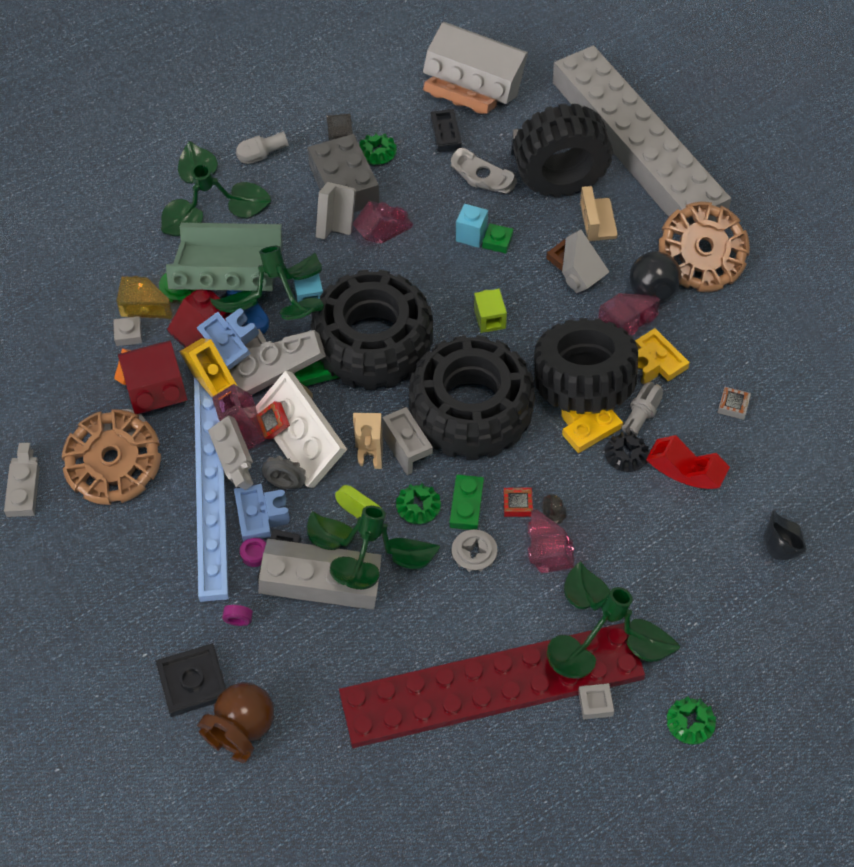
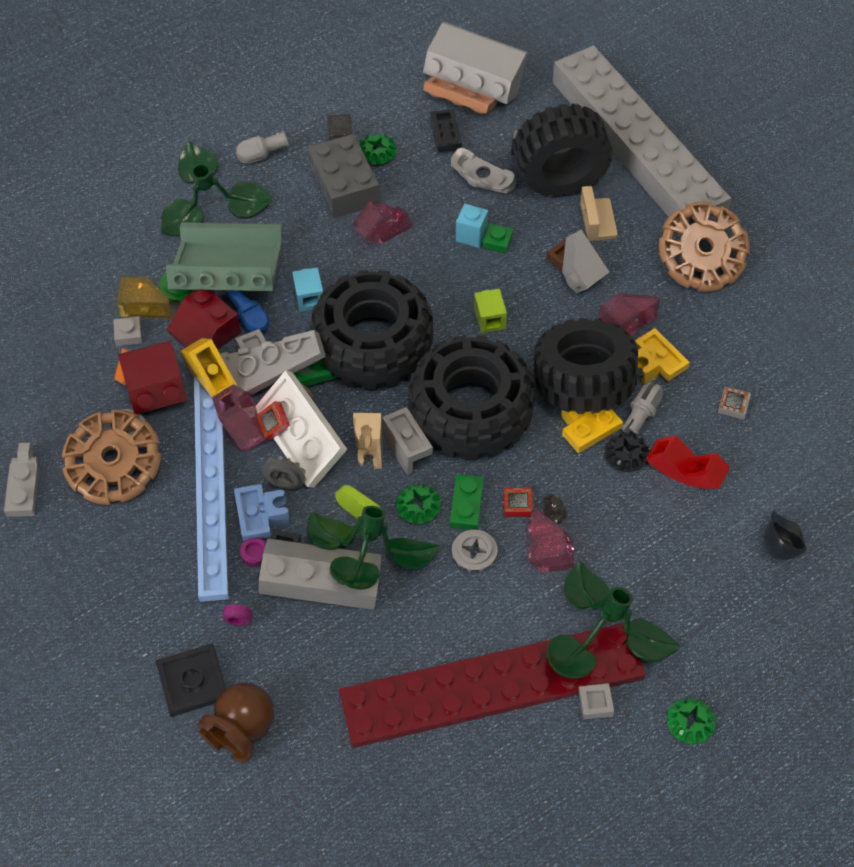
medium blue plate [196,309,259,370] -> none
light grey hinge [208,415,254,490] -> none
dark green plant [210,245,324,320] -> none
light grey panel [316,182,356,239] -> none
black brick [629,251,682,303] -> none

